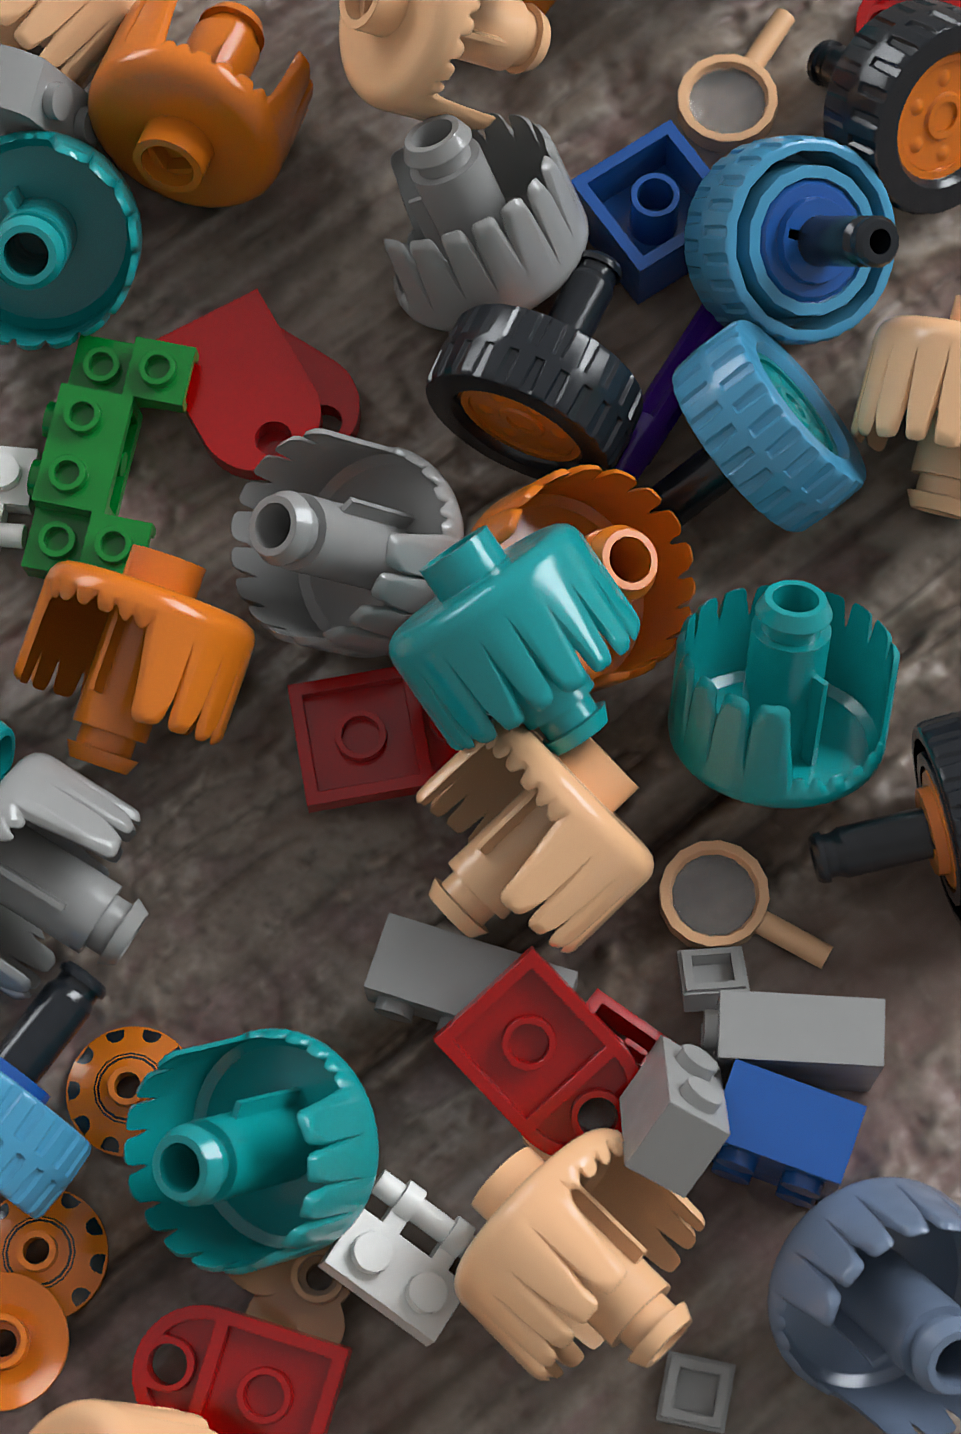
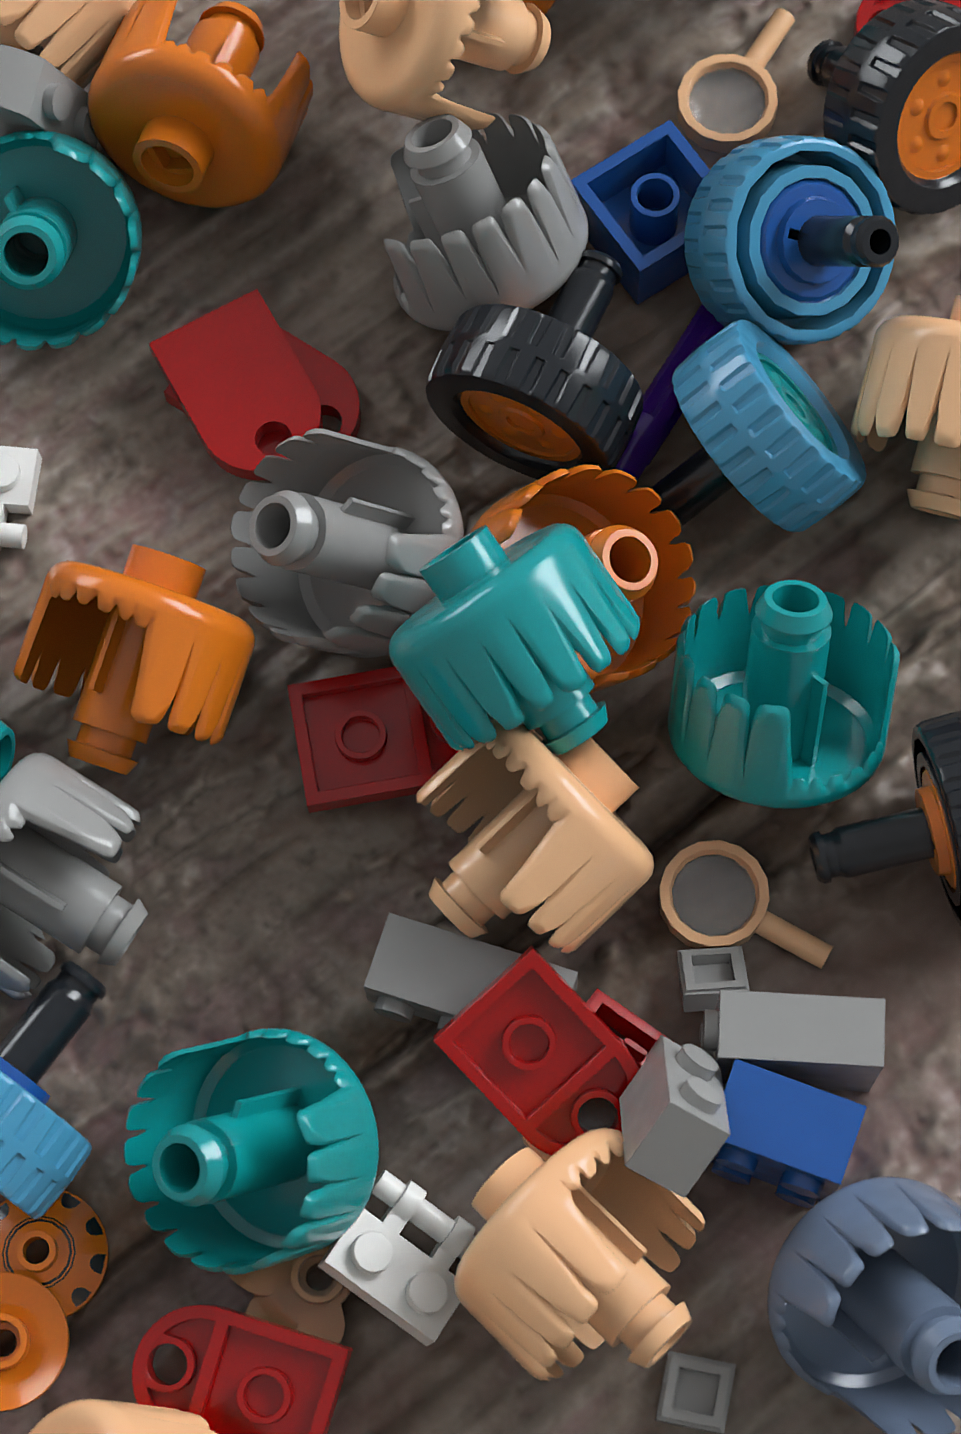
green bracket [21,334,199,579] -> none
orange dish [66,1026,183,1158] -> none

